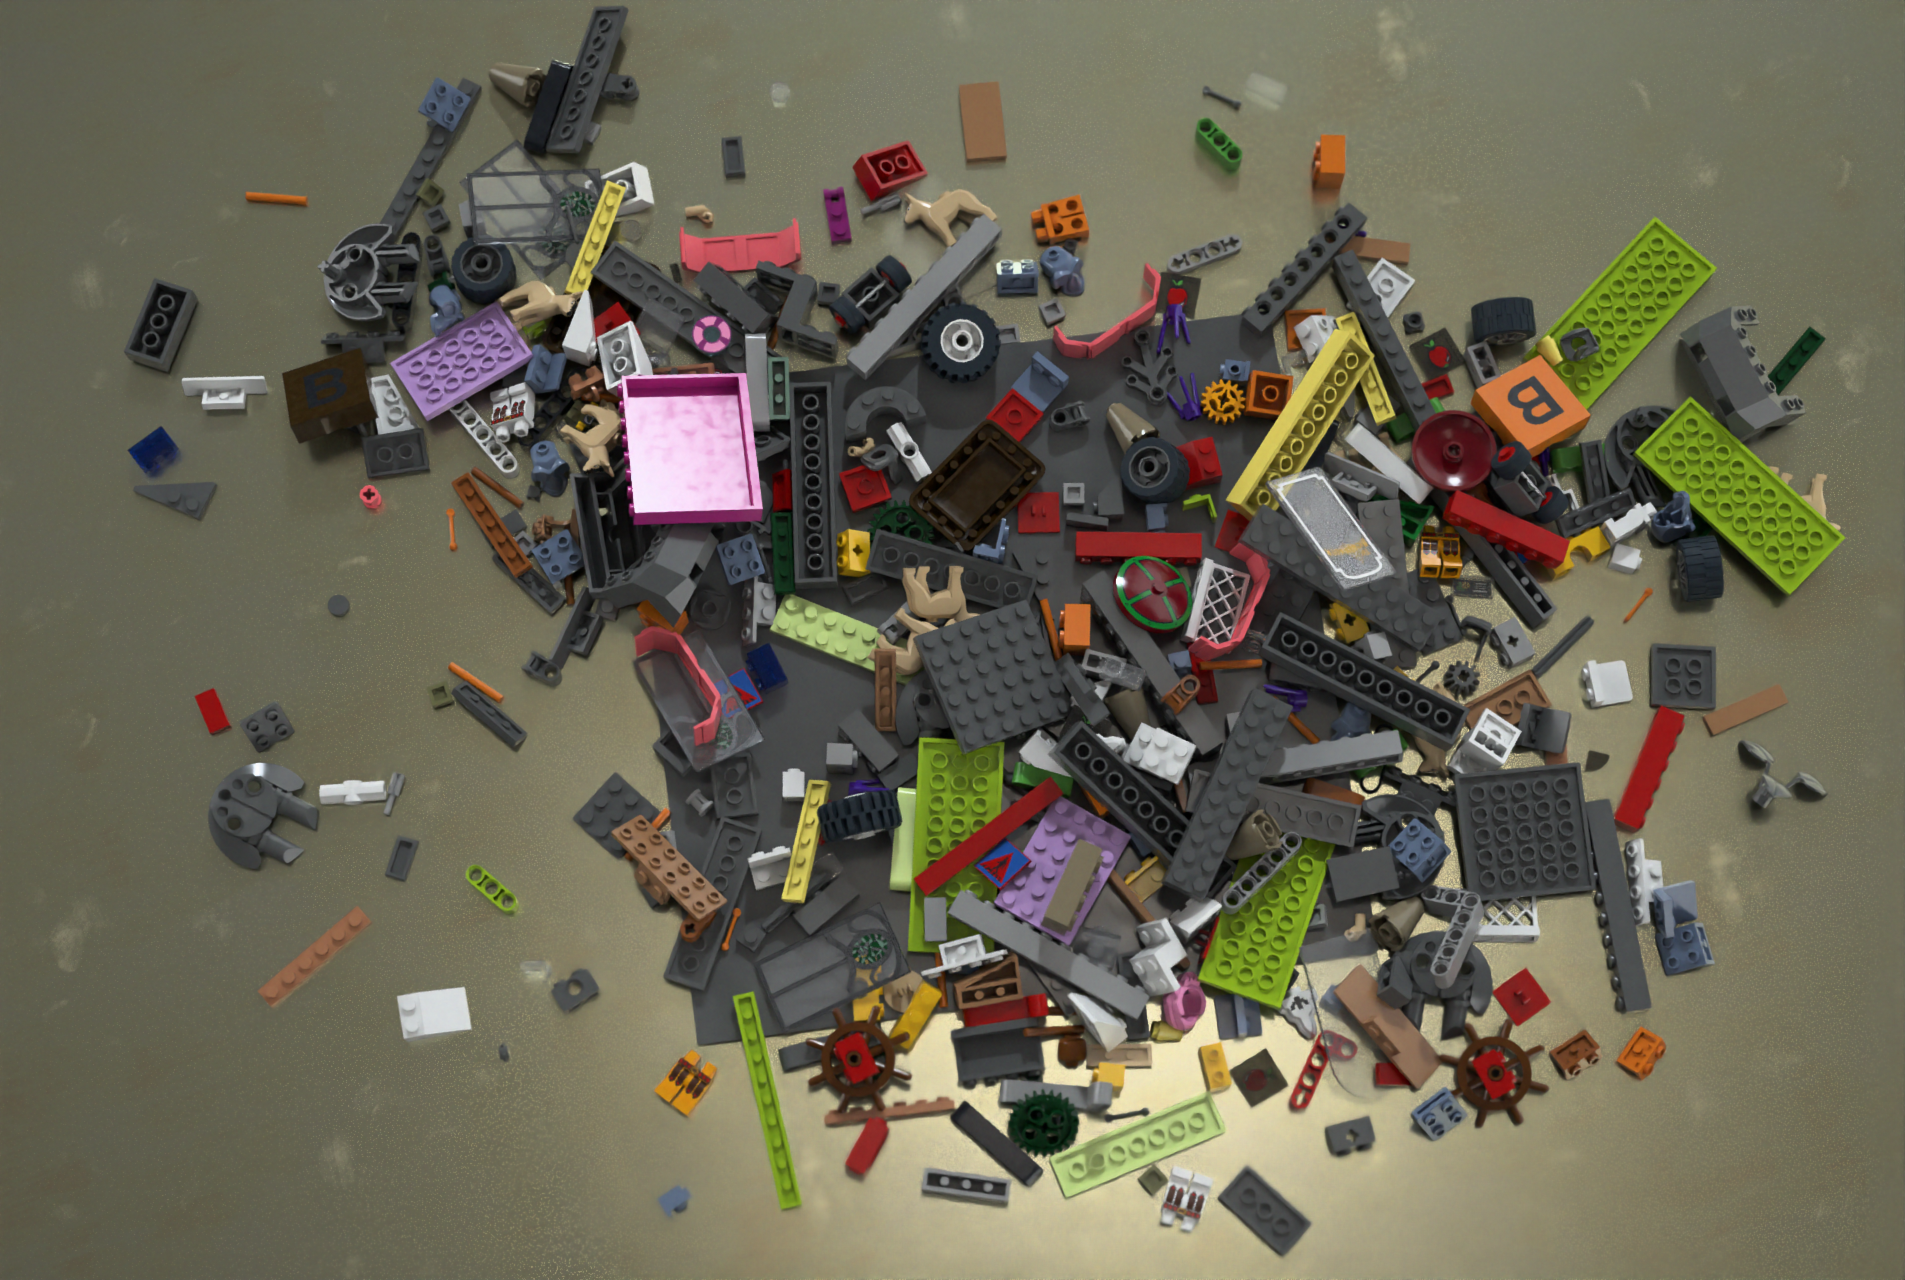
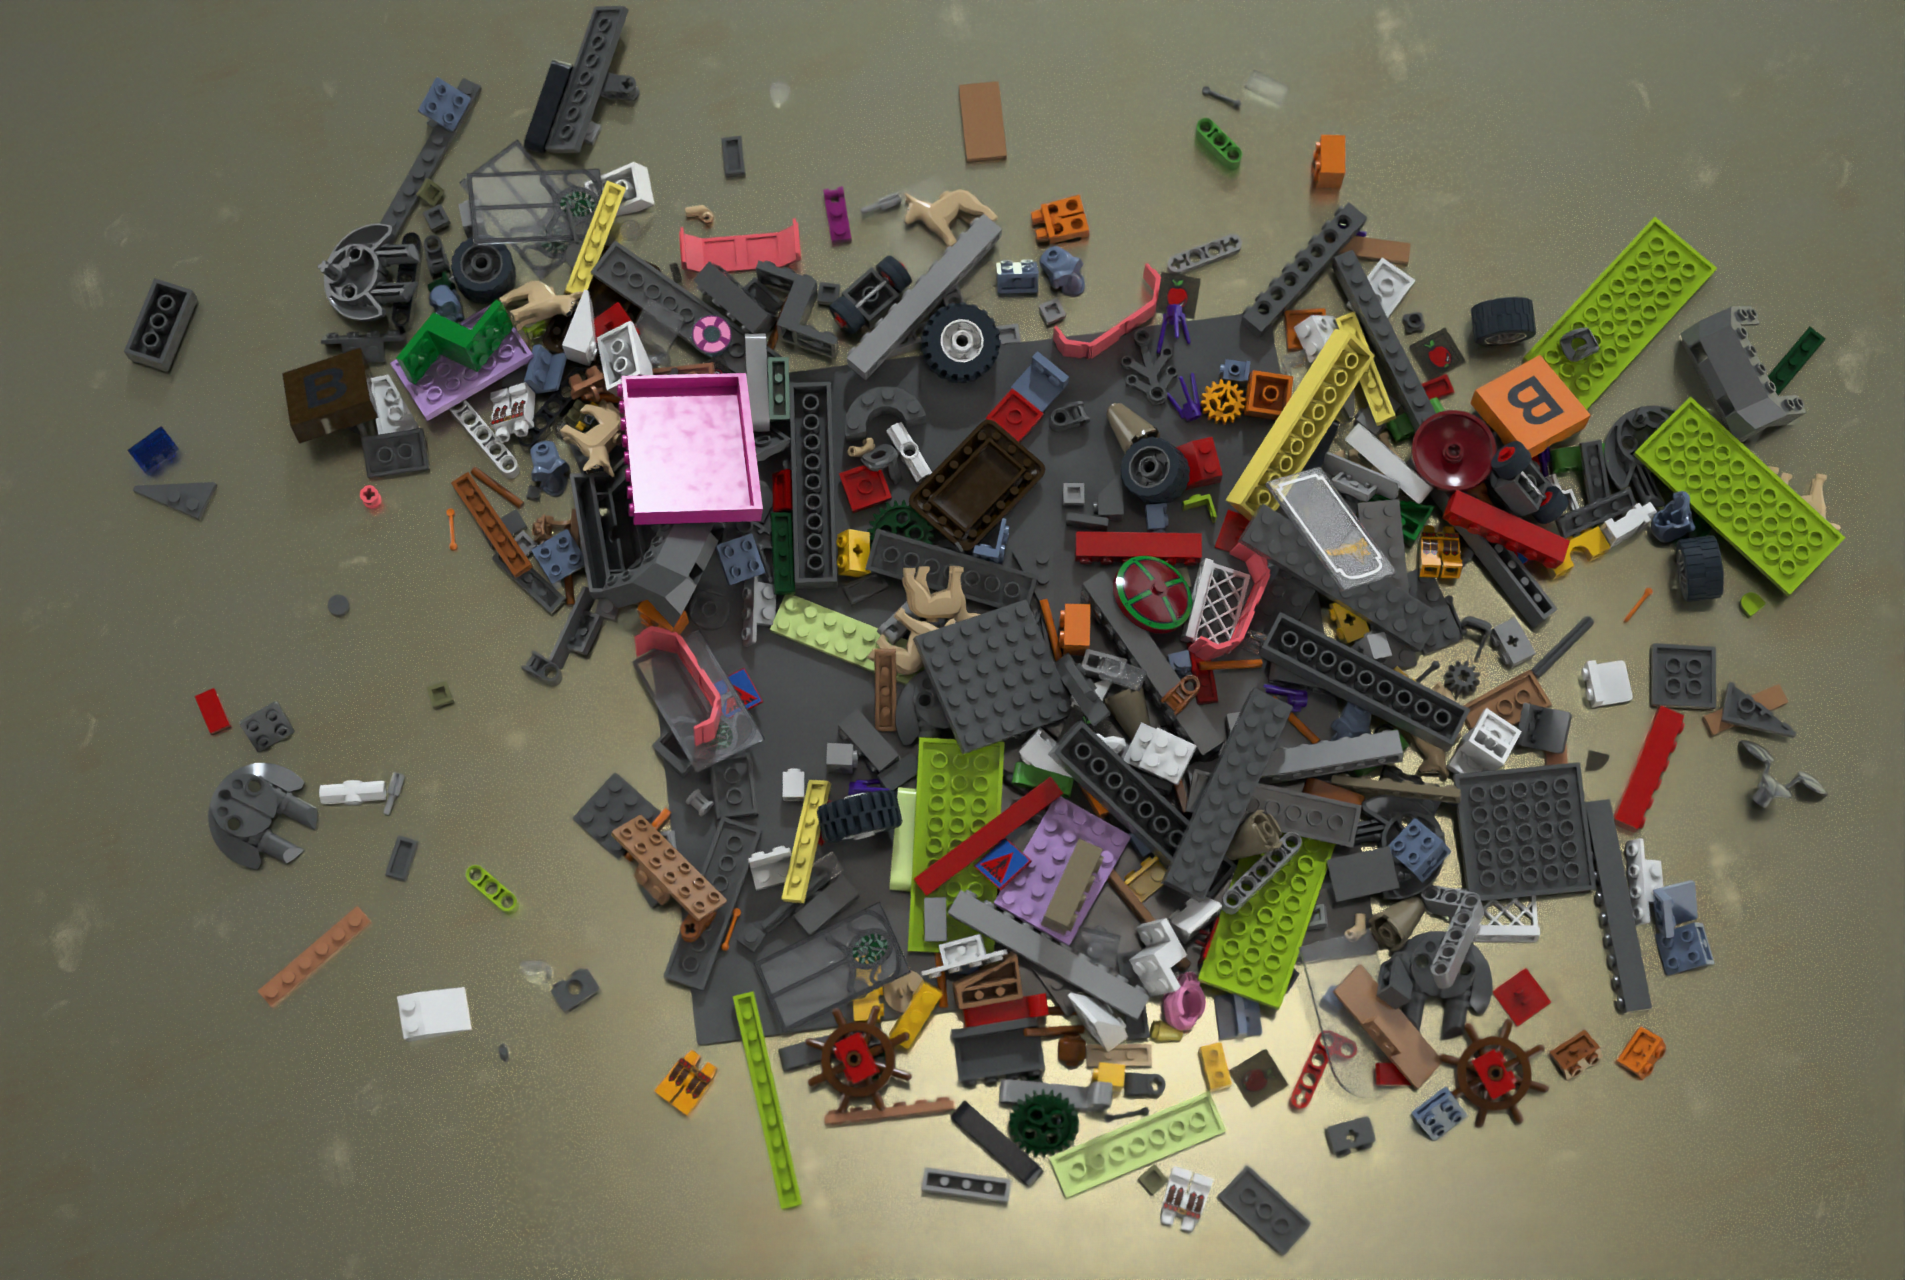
white bracket [182,376,267,410] -> none
orange bar [245,192,308,205] -> none
orange bar [448,662,504,703] -> none
dark grey plate [451,681,528,747] -> none
dark tan cone [489,63,546,107] -> none
sand blue brick [657,1184,693,1219] -> none
clear blue brick [745,643,789,694] -> none
red window [844,1116,890,1178] -> none
red slope [852,140,928,201] -> none
red piece [1018,492,1060,533] -> none
dark grey piece [1062,238,1078,254] -> none
white rock [1278,986,1317,1039] -> none
clear tile [1451,575,1494,599] -> none
light grey brick [1463,341,1501,389] -> none
light yellow cone [1535,335,1563,366] -> none
white brick [1607,543,1642,575] -> none
none -> green bracket [396,300,514,384]
none -> dark grey piece [1124,1072,1166,1096]
none -> dark tan plate [1331,773,1462,804]
none -> dark grey wing [1721,681,1796,738]
none -> lime tile [1740,592,1766,618]

